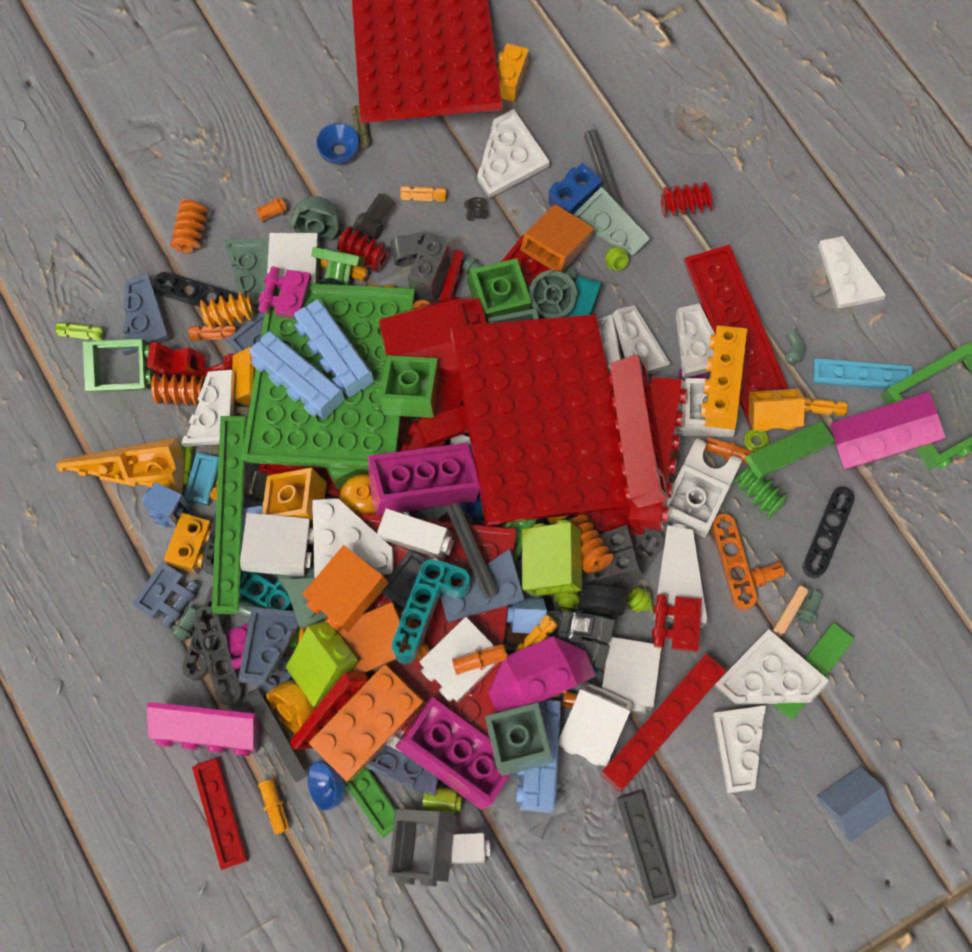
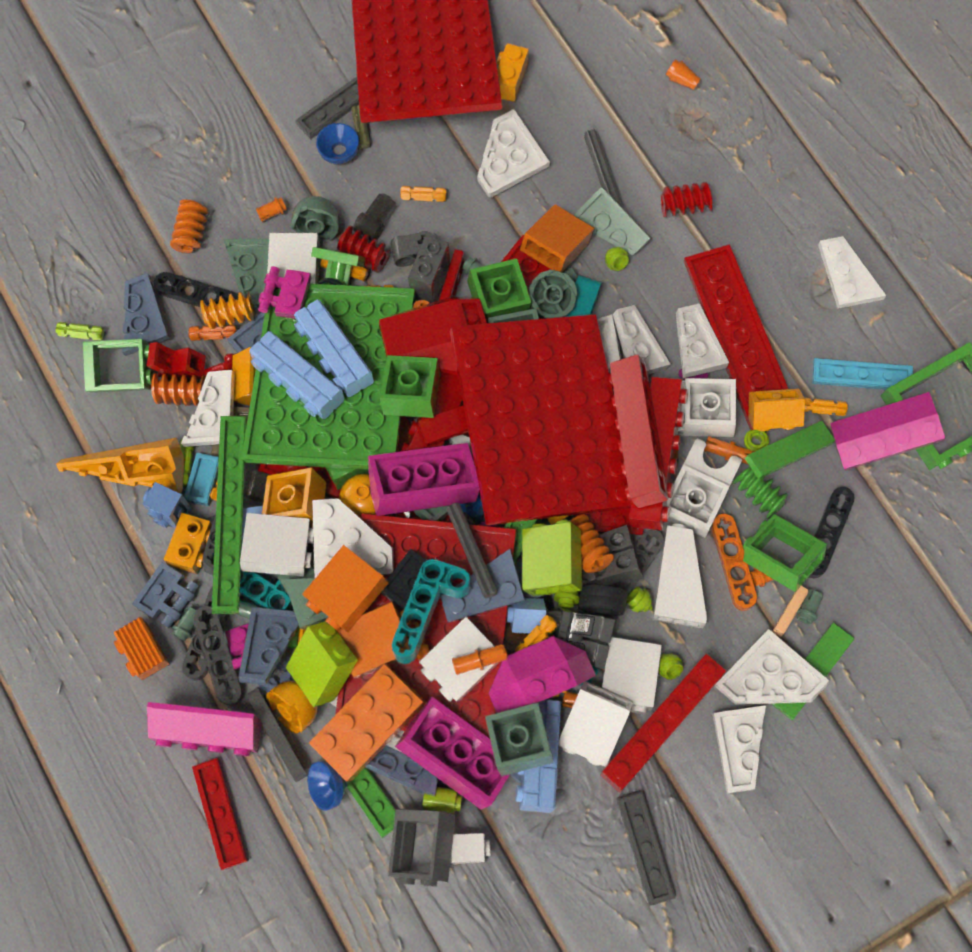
light orange axle [258,779,289,834] -> none
red tile [289,672,368,750] -> none
white brick [377,509,454,560] -> none
clear smoke plate [464,197,489,221] -> none
blue brick [548,163,603,215] -> none
red plate [652,595,702,652] -> none
light orange brick [701,325,747,430] -> none
sand green arm [785,329,806,365] -> none
sand blue slope [817,766,893,842] -> none
none -> orange brick [114,617,170,680]
none -> dark grey tile [295,77,359,140]
none -> lime plate [658,653,683,680]
none -> orange cone [666,59,701,90]
none -> bright green window [743,514,827,592]

